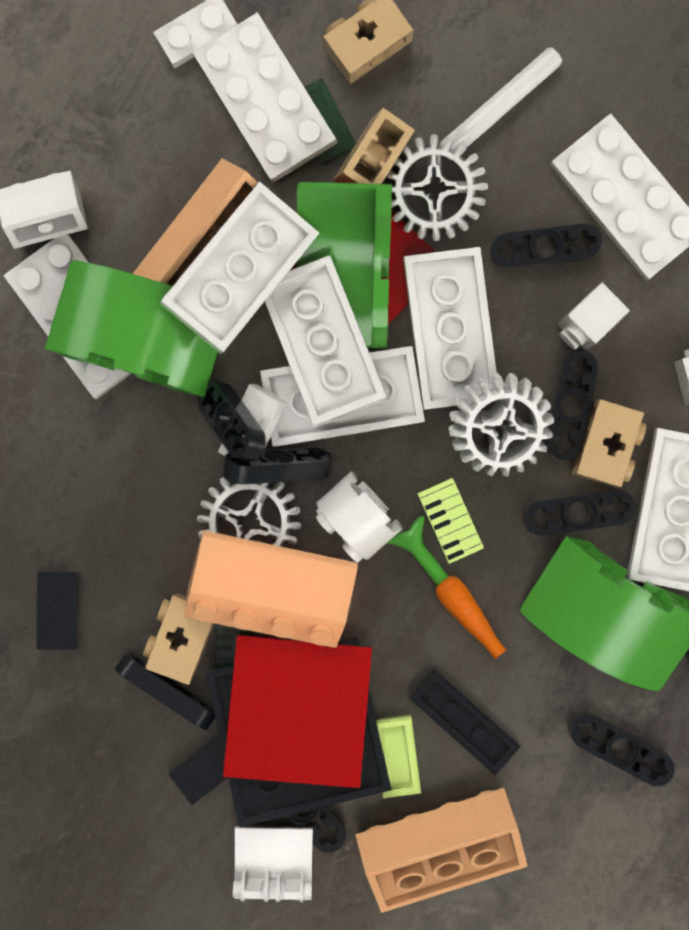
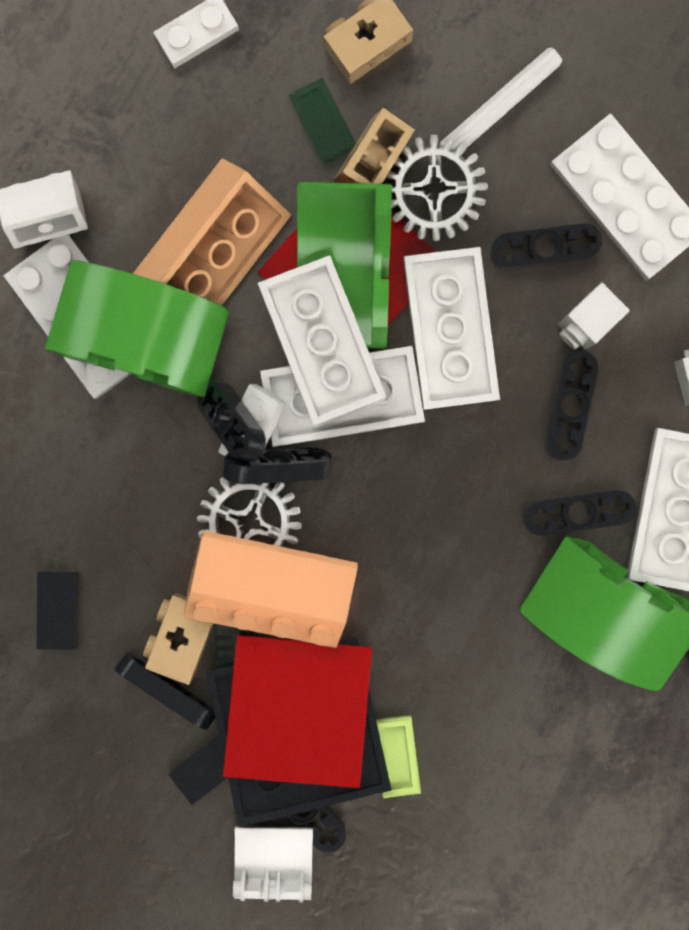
white plate [159,181,319,354] -> none
white plate [193,12,337,184] -> none
white brick [316,472,403,563] -> none
light nougat slope [355,788,528,913] -> none
orange piece [386,516,506,659] -> none
black tile [408,668,521,775] -> none
yellowish green tile [417,478,484,564] -> none
white gear [448,372,554,477] -> none
black beam [569,712,675,787] -> none
tan brick [571,399,647,488] -> none

